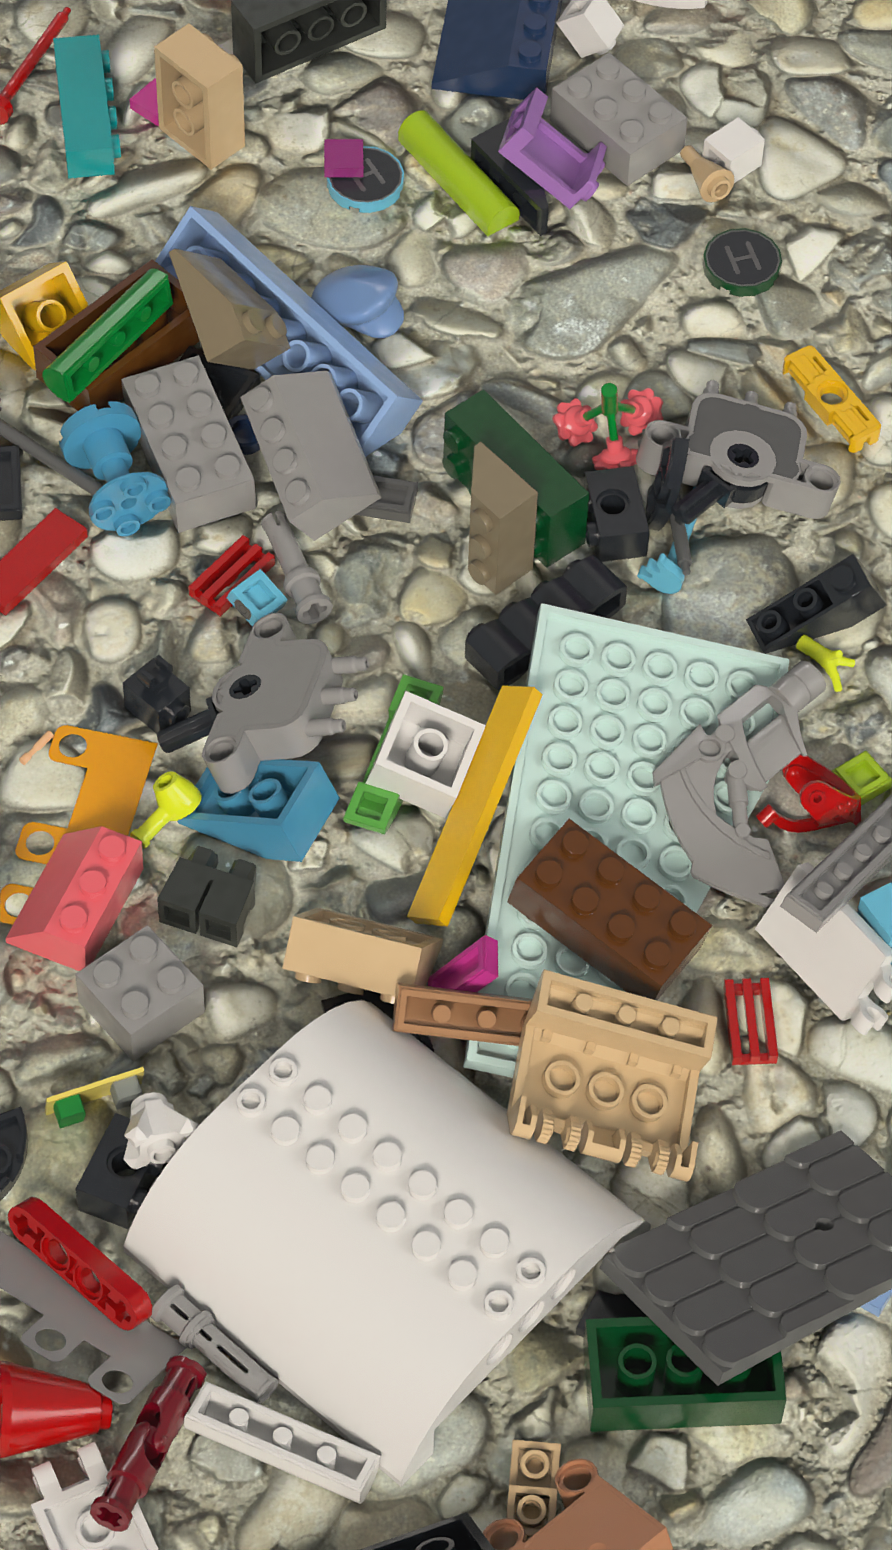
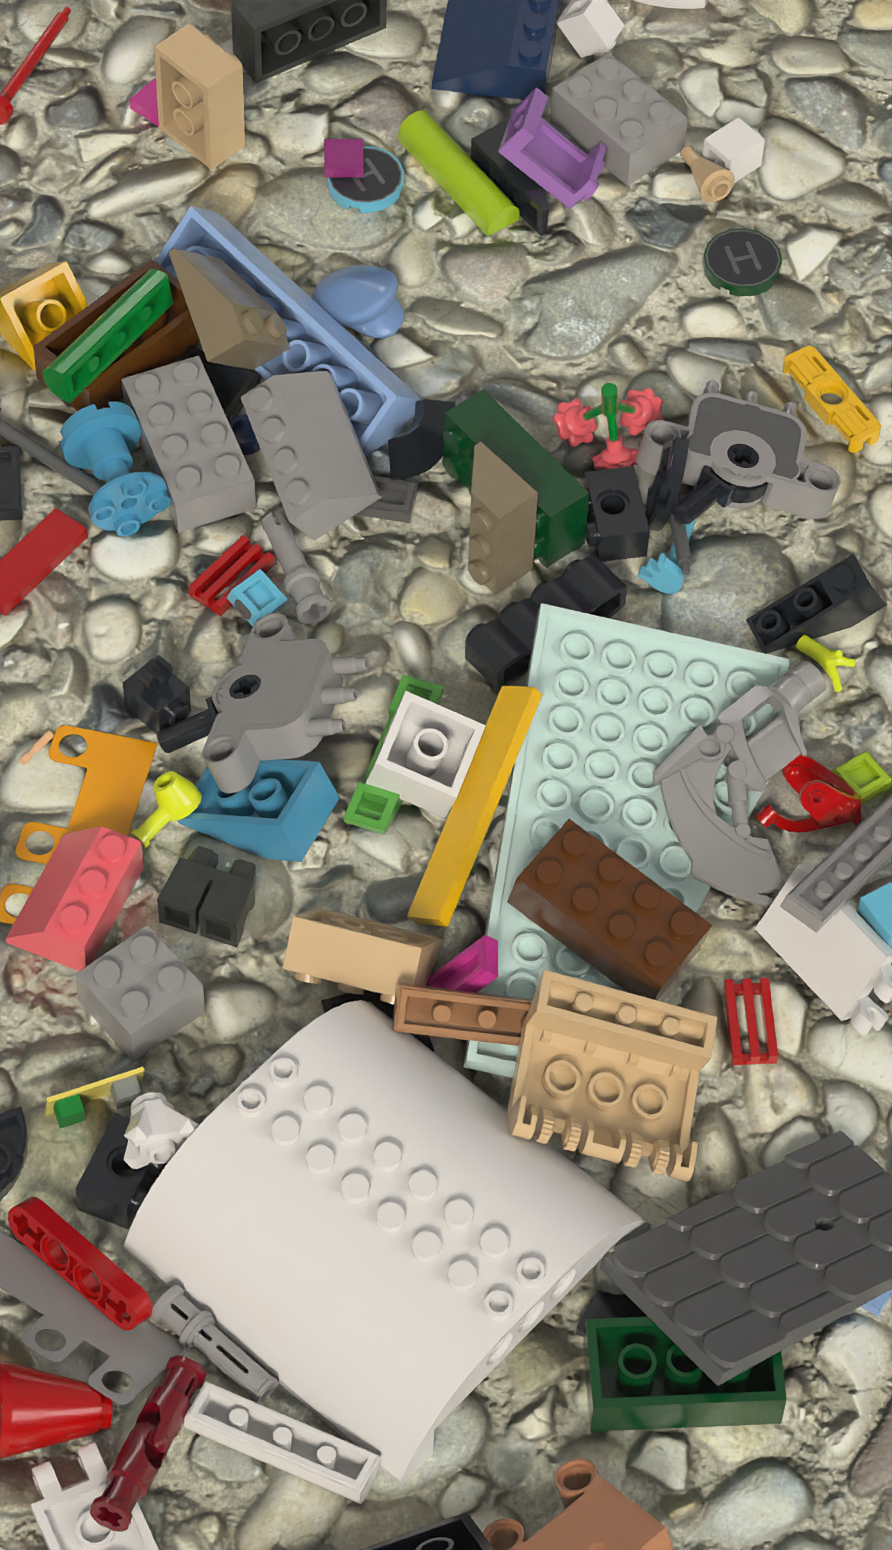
teal brick [53,34,121,179] -> none
tan slope [506,1440,561,1537] -> none
none -> black tile [388,399,456,480]

